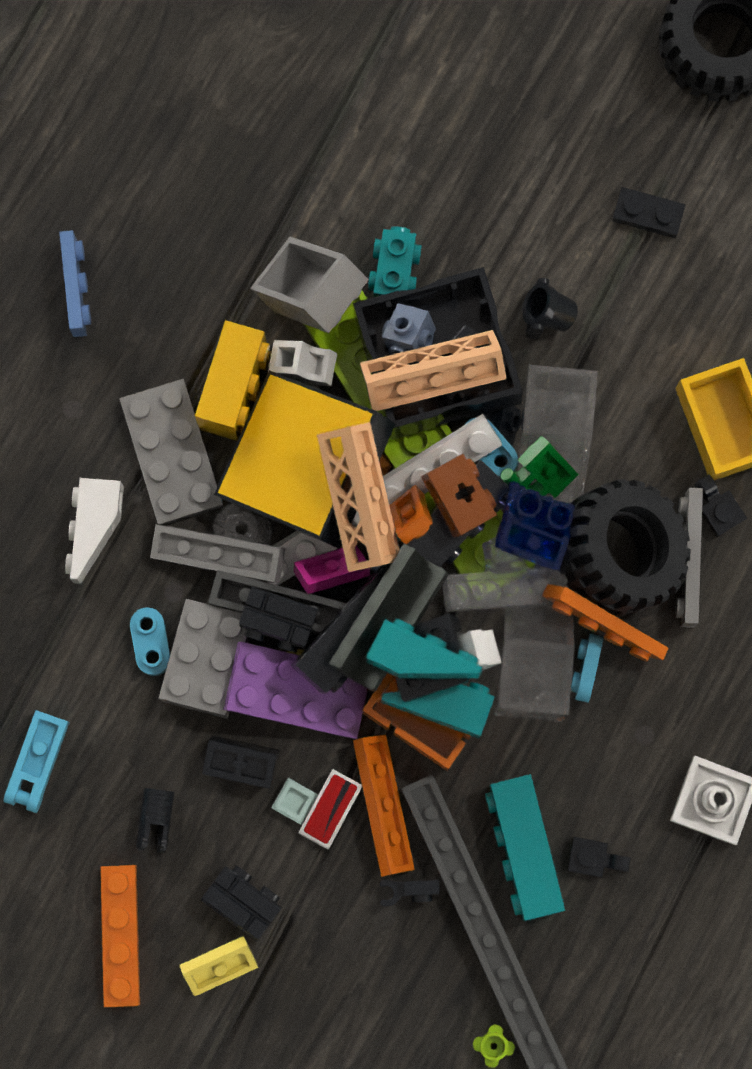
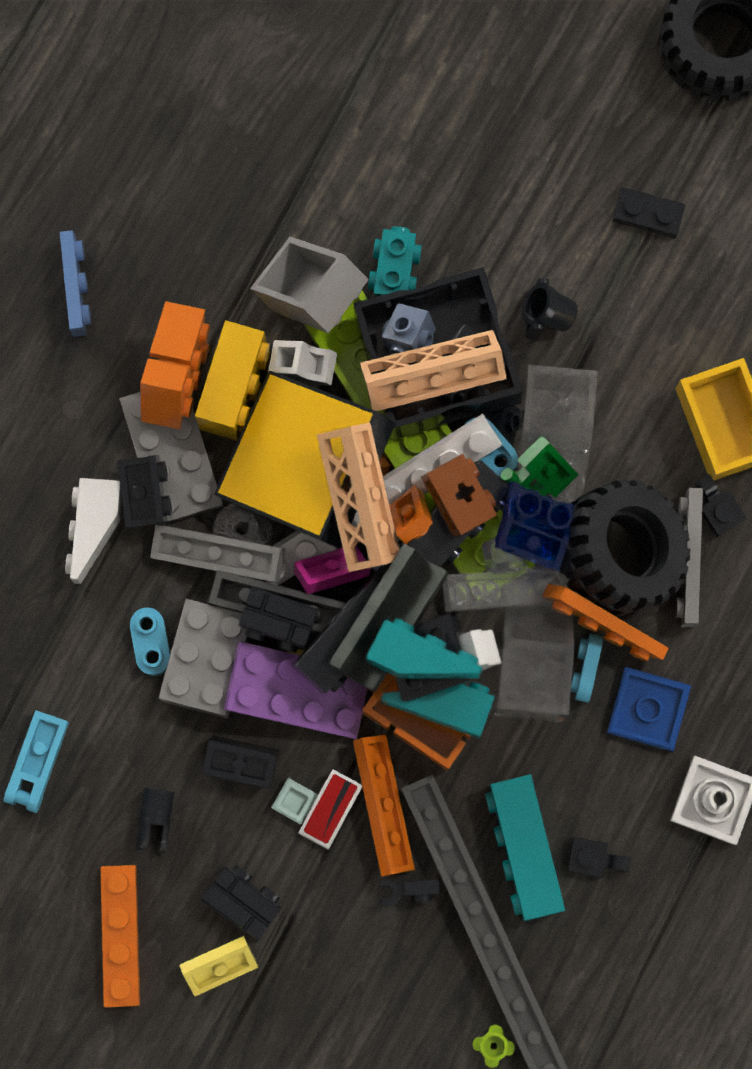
none -> black bracket [117,455,172,528]
none -> orange piece [140,301,210,430]
none -> blue tile [606,667,691,752]

